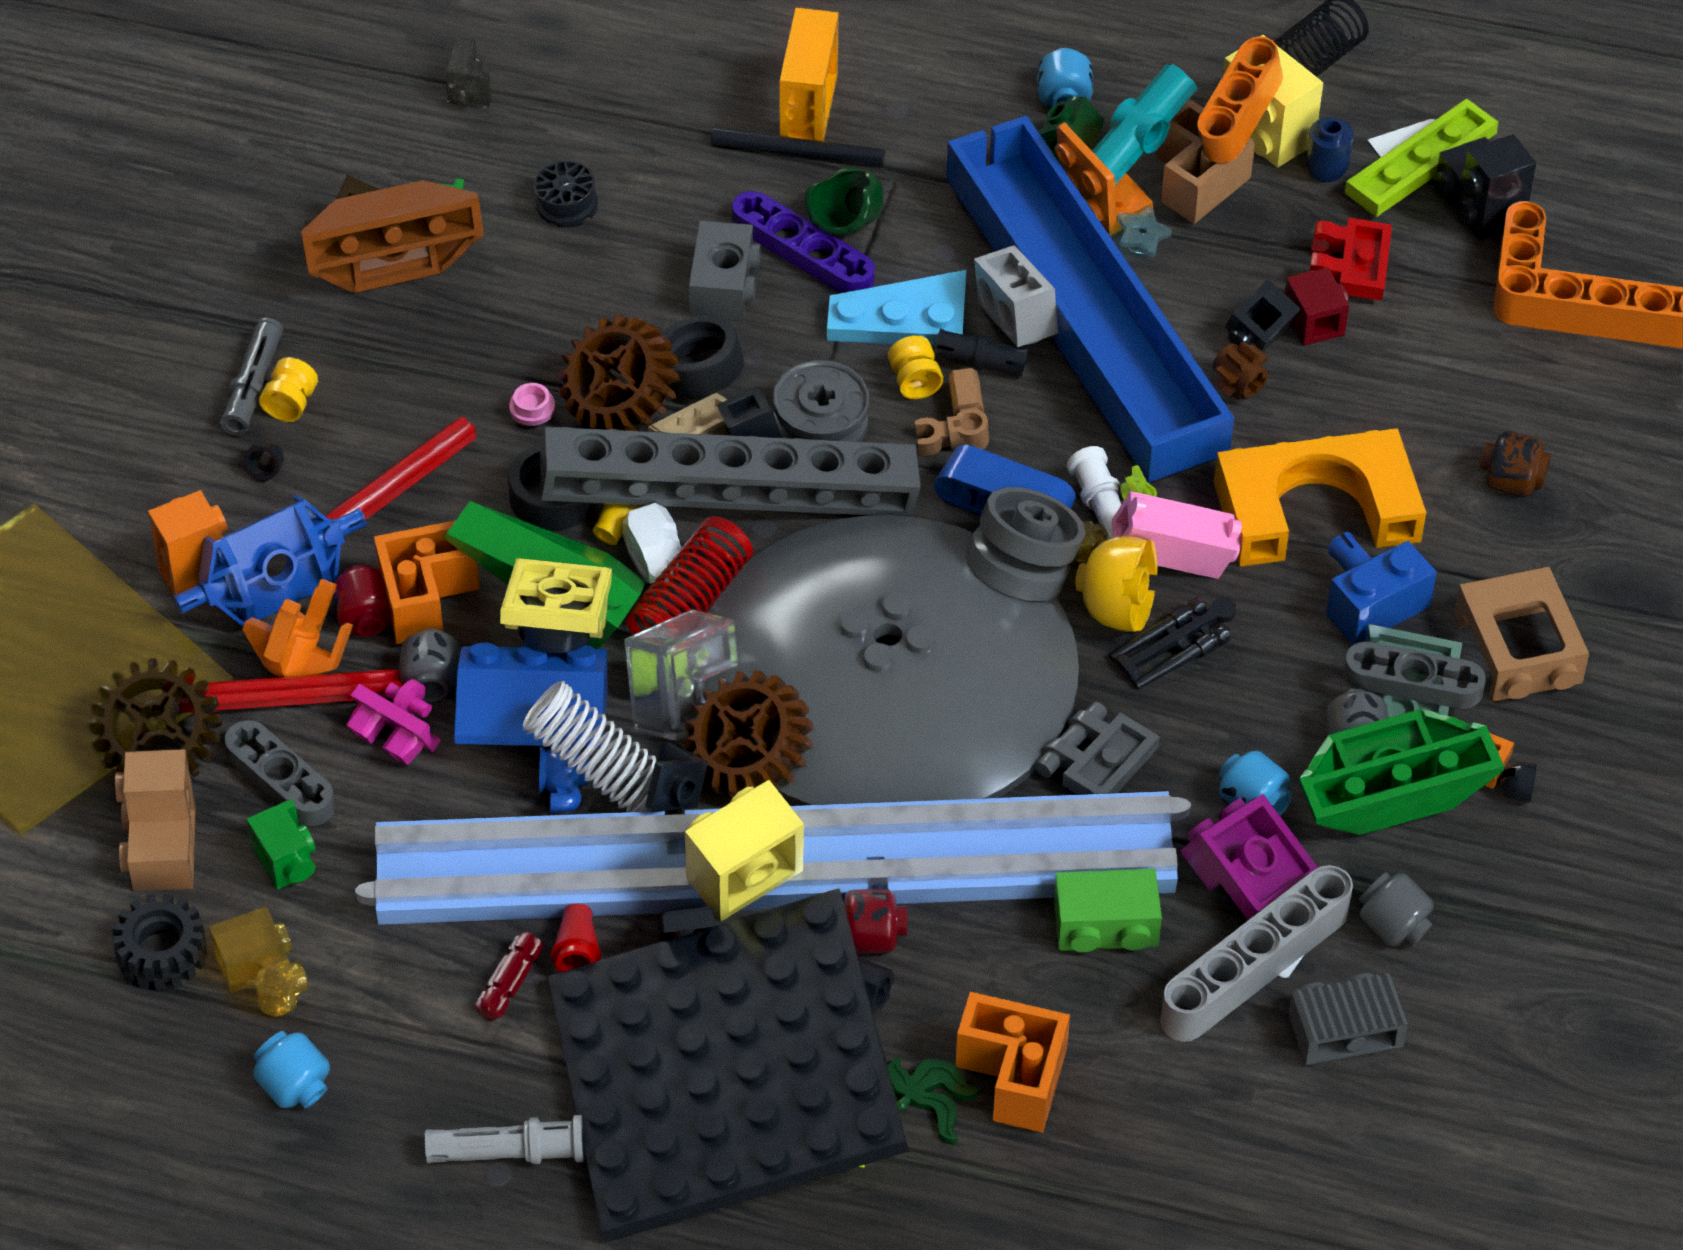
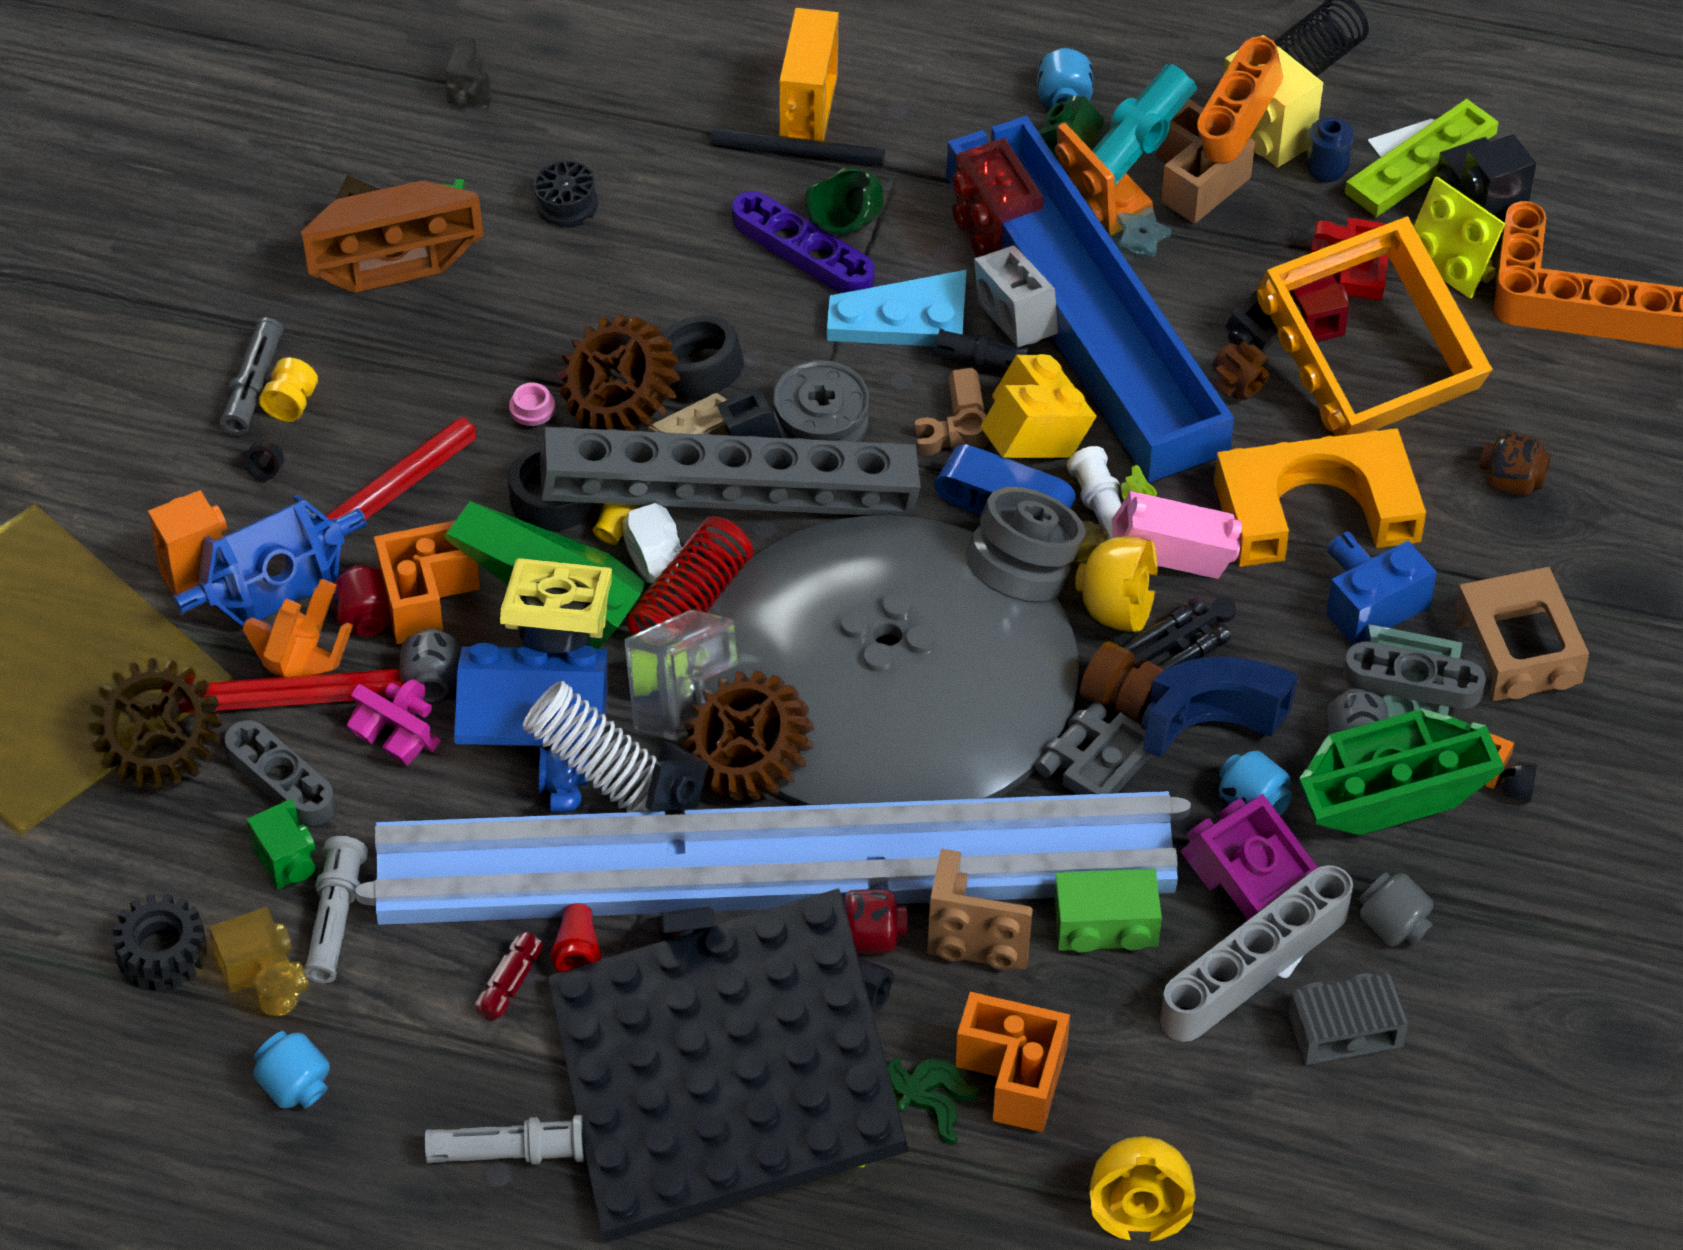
medium nougat brick [115,750,196,891] -> none
light yellow brick [685,780,804,922] -> none
dark grey brick [689,221,761,321] -> none
yellow wheel [888,335,944,400] -> none
none -> light grey pin [303,836,368,984]
none -> medium nougat bracket [927,849,1033,970]
none -> clear red bracket [952,138,1043,258]
none -> yellow brick [980,354,1097,458]
none -> reddish brown wheel [1080,641,1165,724]
none -> yellow cylinder [1090,1136,1195,1241]
none -> dark blue arch [1141,657,1298,757]
none -> light orange window [1256,216,1493,436]
none -> neon yellow hinge [1414,177,1506,299]

